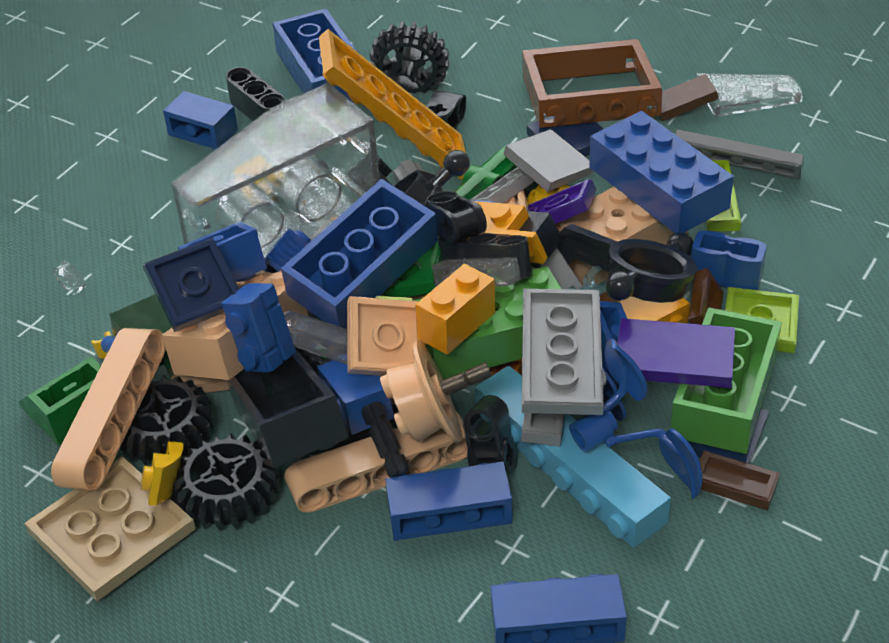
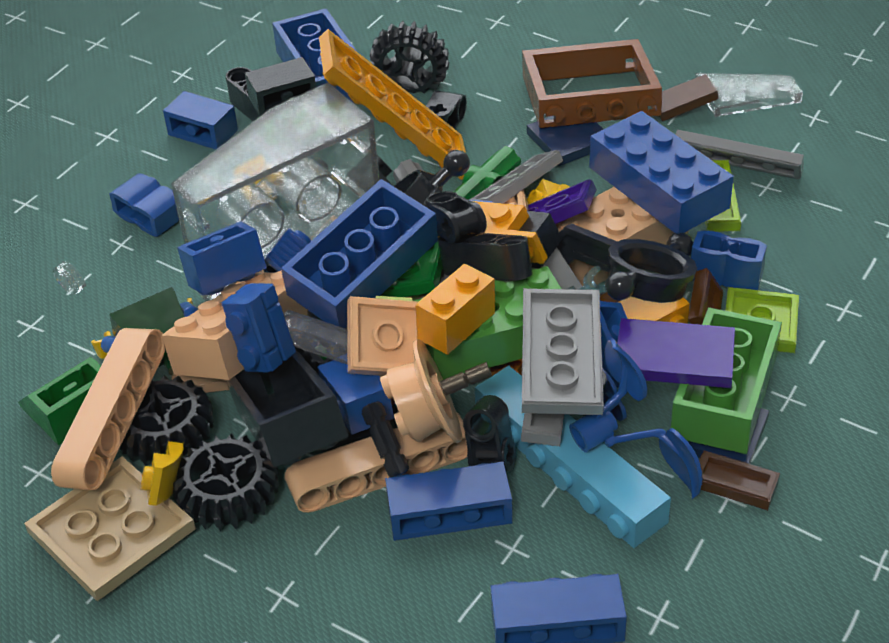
dark blue tile [143,238,239,332] -> none
clear piece [432,257,521,287] -> none
light grey tile [503,129,593,192] -> none
none -> blue brick [109,173,186,237]
none -> brick [245,57,318,118]

